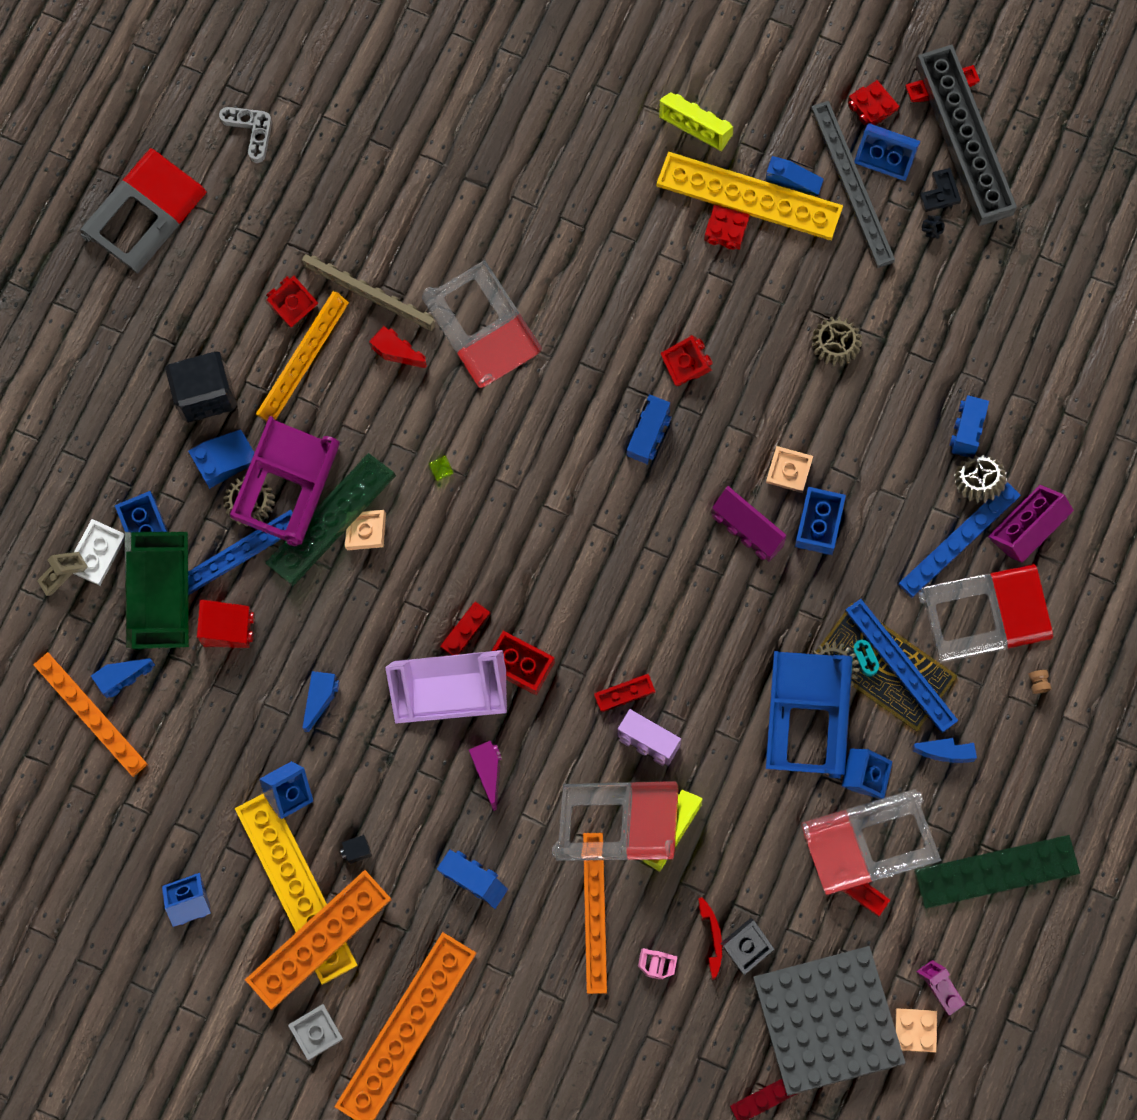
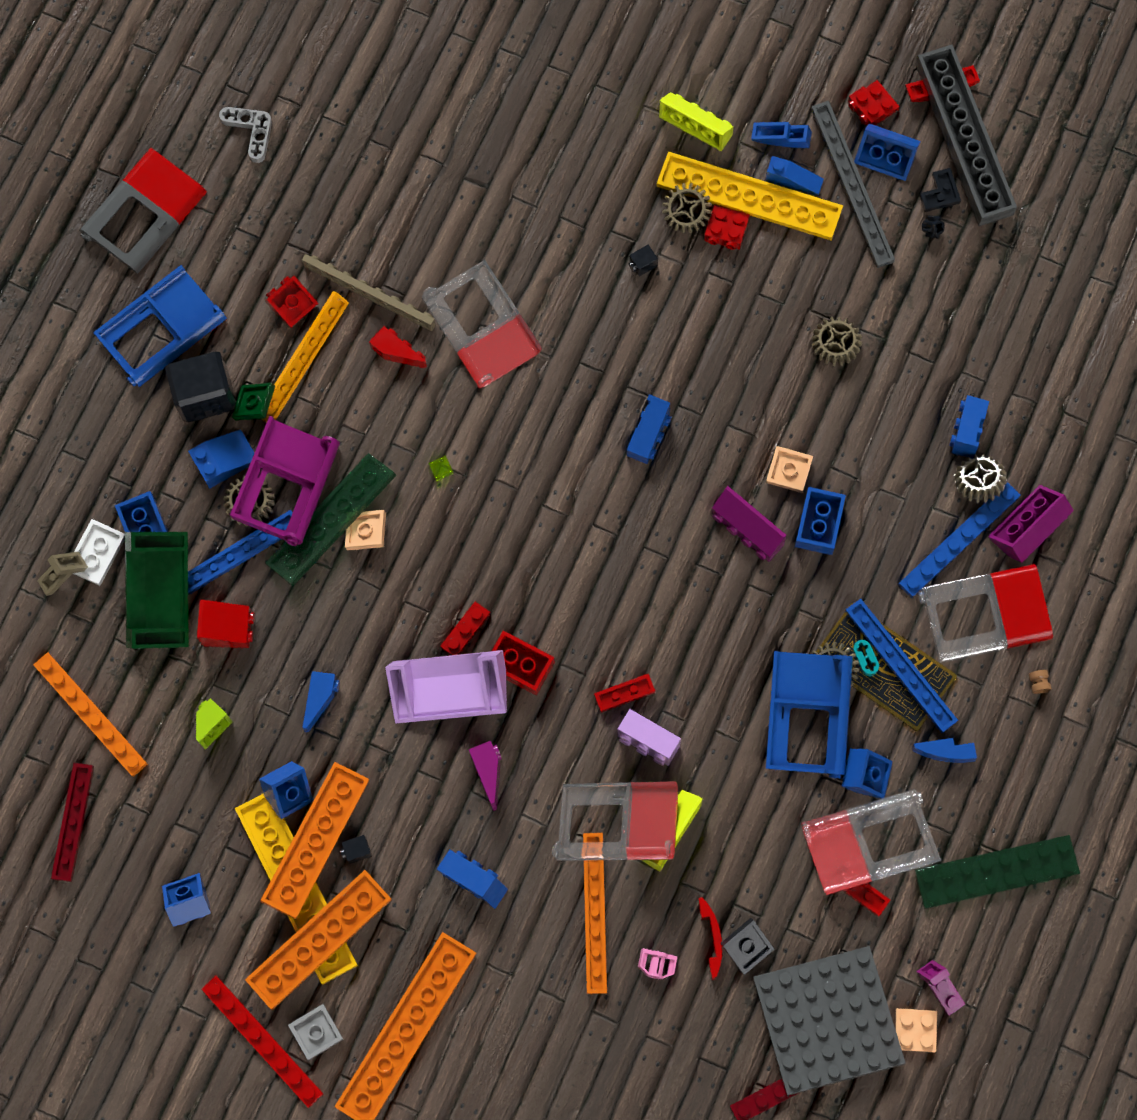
blue slope [91,658,155,698] -> none
red plate [660,335,713,387] -> none
none -> dark red plate [51,763,94,882]
none -> blue piece [93,265,227,387]
none -> lime slope [196,698,233,750]
none -> red plate [201,975,324,1108]
none -> dark green tile [232,383,275,421]
none -> orange plate [260,762,370,919]
none -> black brick [628,244,658,277]
none -> dark tan gear [662,183,712,233]
none -> blue slope [751,122,812,148]

